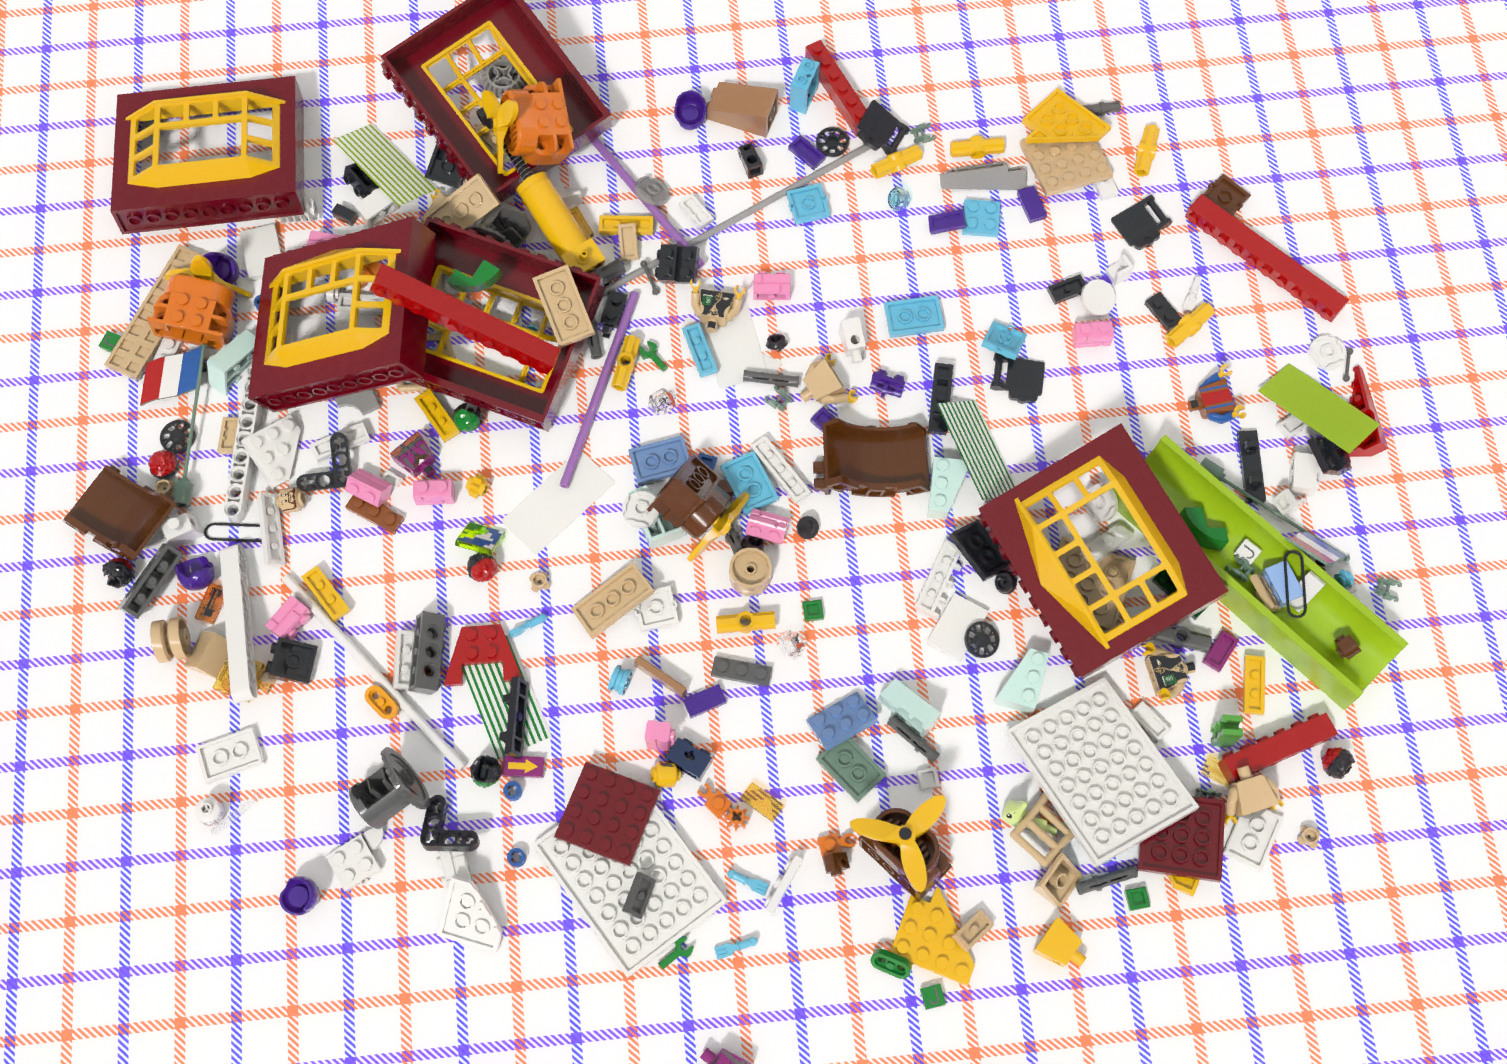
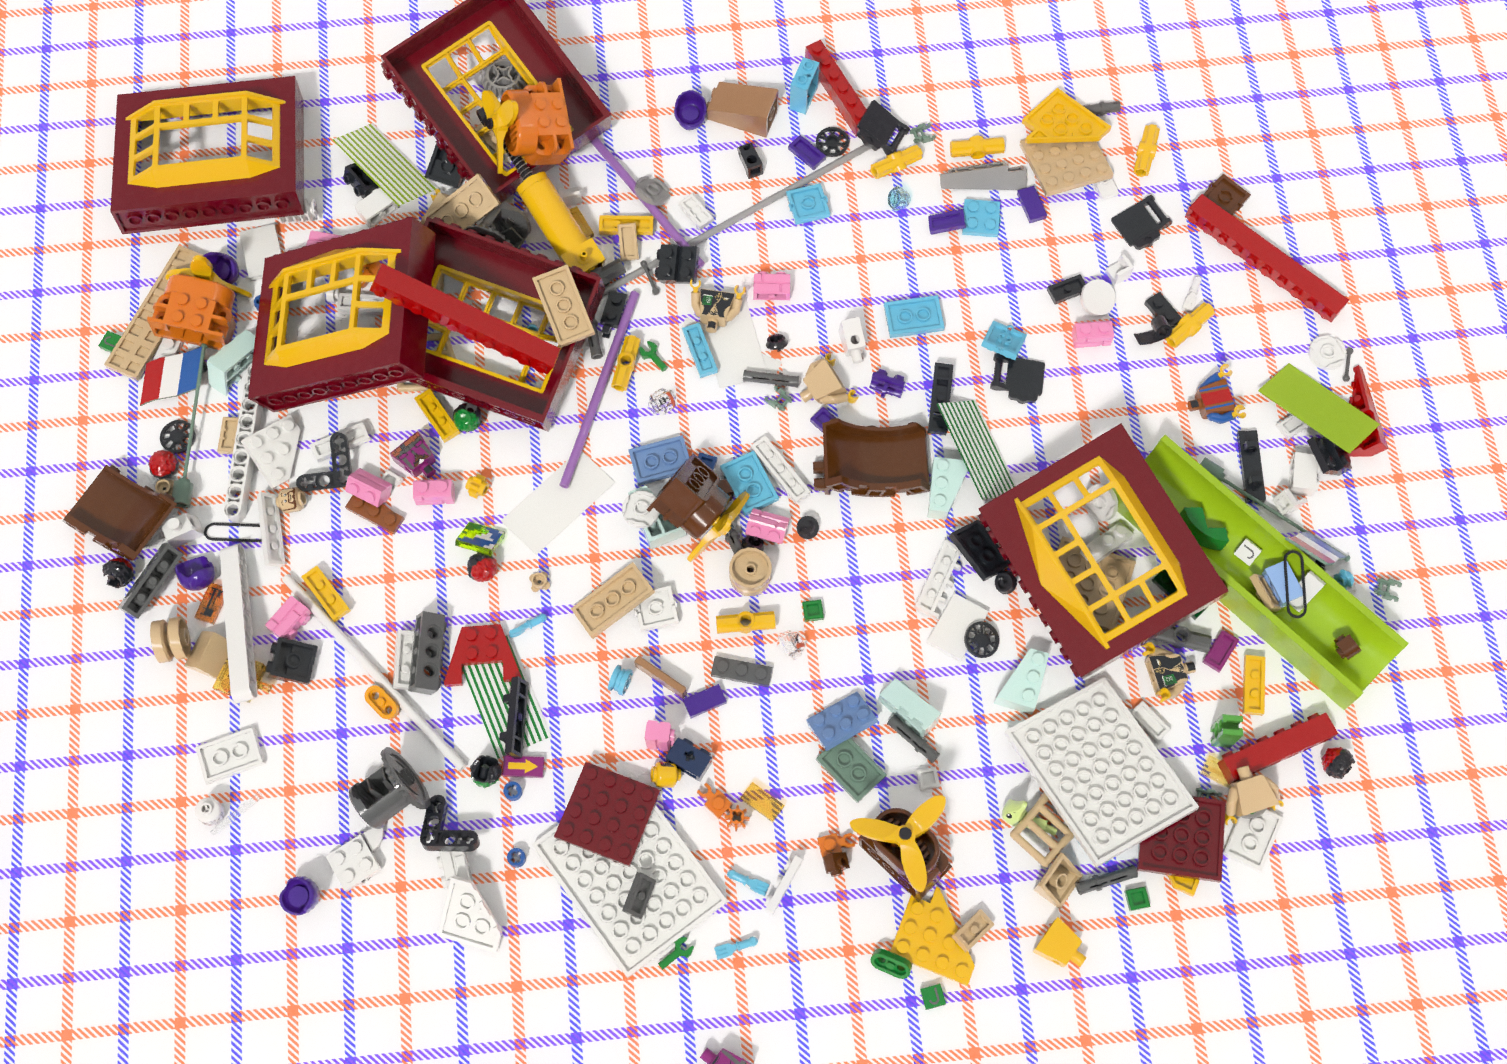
black piece [331,203,358,226] -> none
light grey tile [335,390,380,416] -> none
green brick [447,260,503,293] -> none
sand green piece [1225,554,1255,582] -> none
tan plate [1297,825,1320,849] -> none
none -> black panel [1133,315,1172,345]

